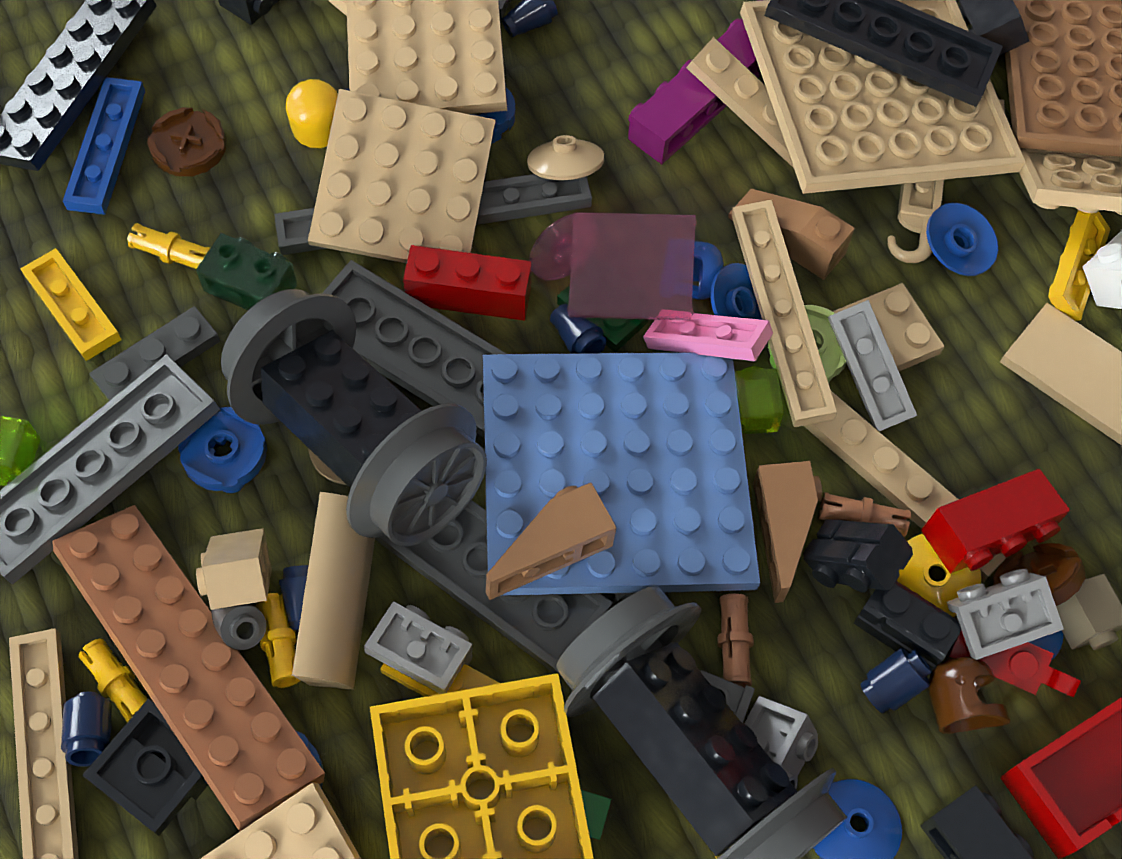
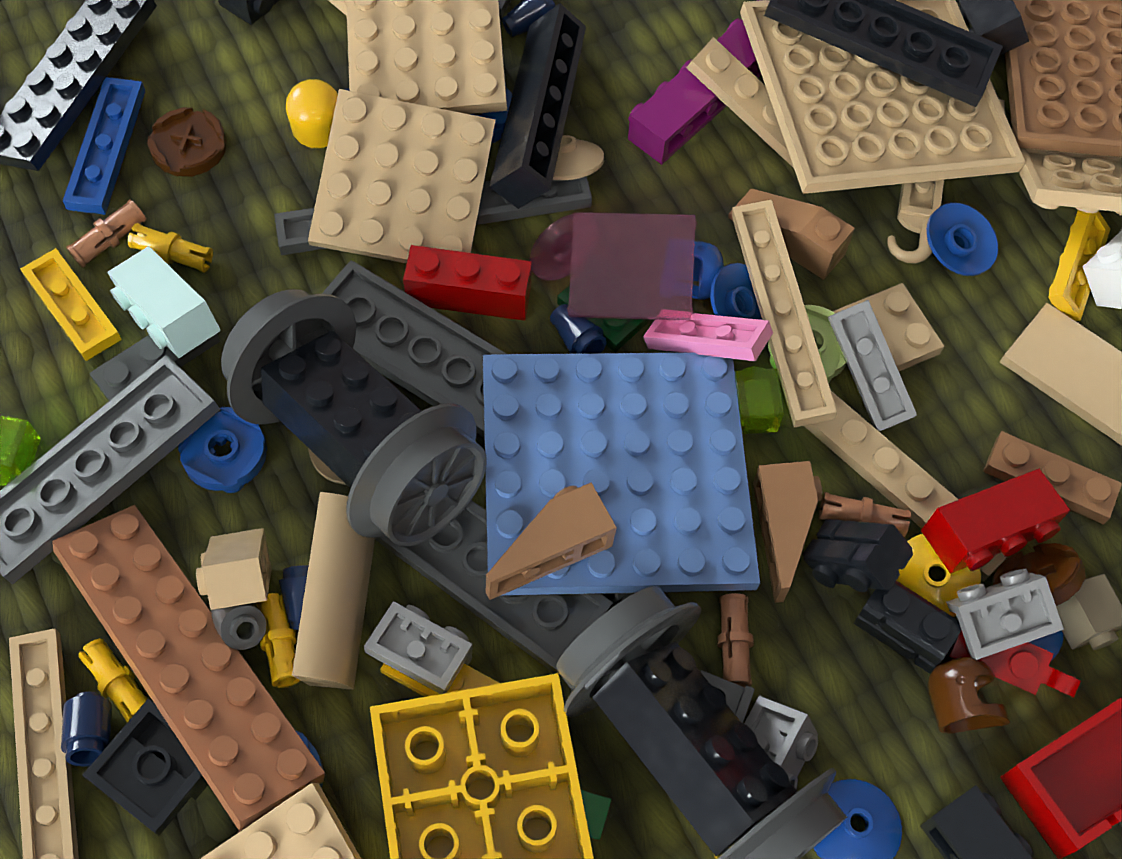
clear green brick [196,233,297,310] -> none
dark blue brick [860,647,932,714] -> none
none -> nougat pin [66,199,147,268]
none -> light aqua brick [107,246,221,358]
none -> black brick [489,3,586,209]
none -> medium nougat plate [983,431,1122,525]

